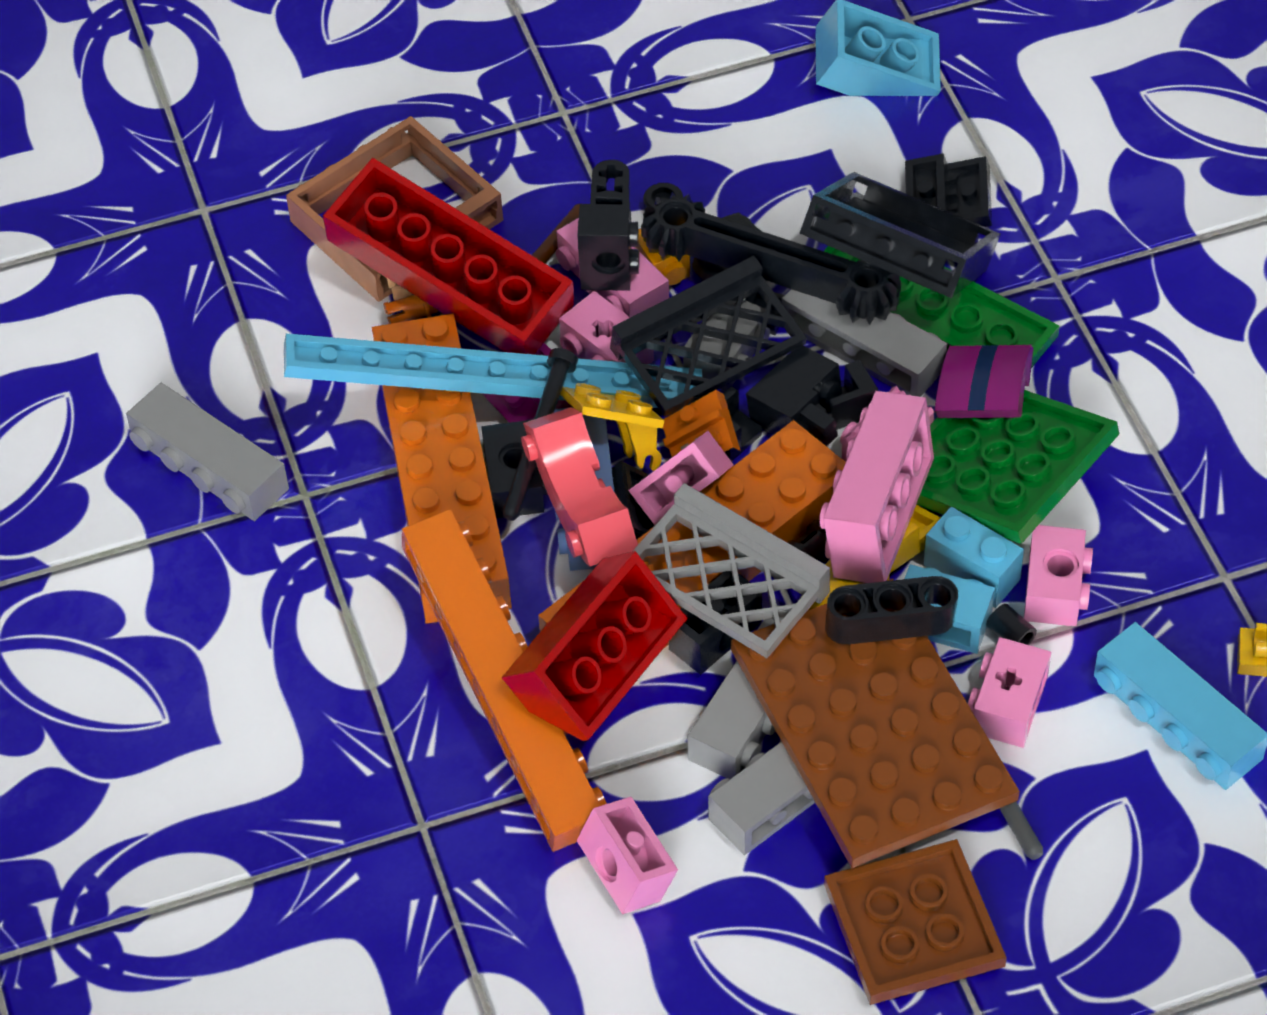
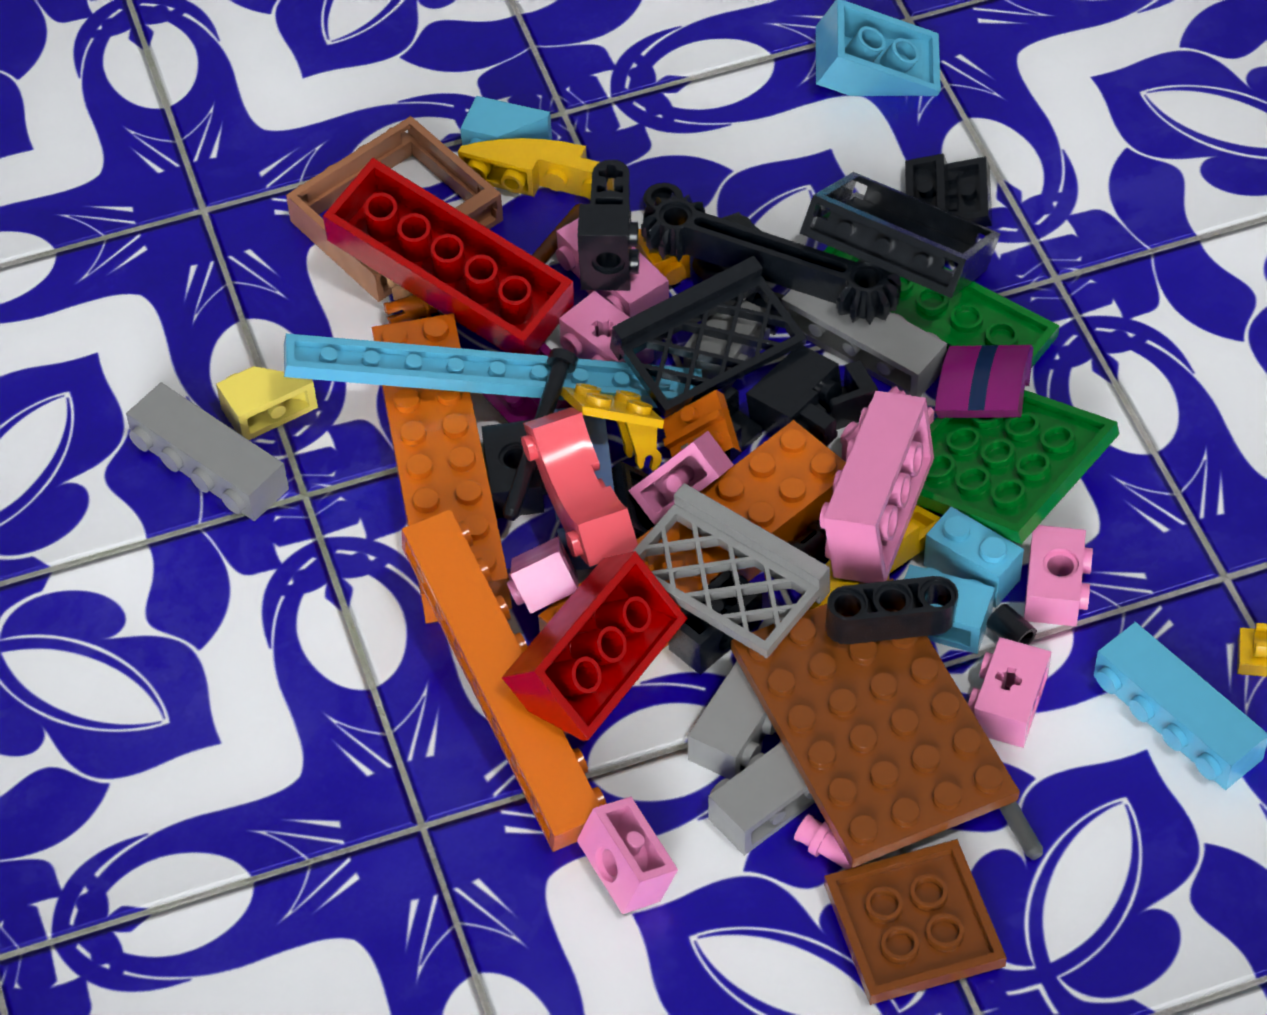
none -> light yellow slope [216,366,318,440]
none -> yellow slope [458,138,615,199]
none -> medium azure slope [460,96,552,146]
none -> bright pink brick [507,536,578,614]
none -> bright pink pin [794,814,863,869]

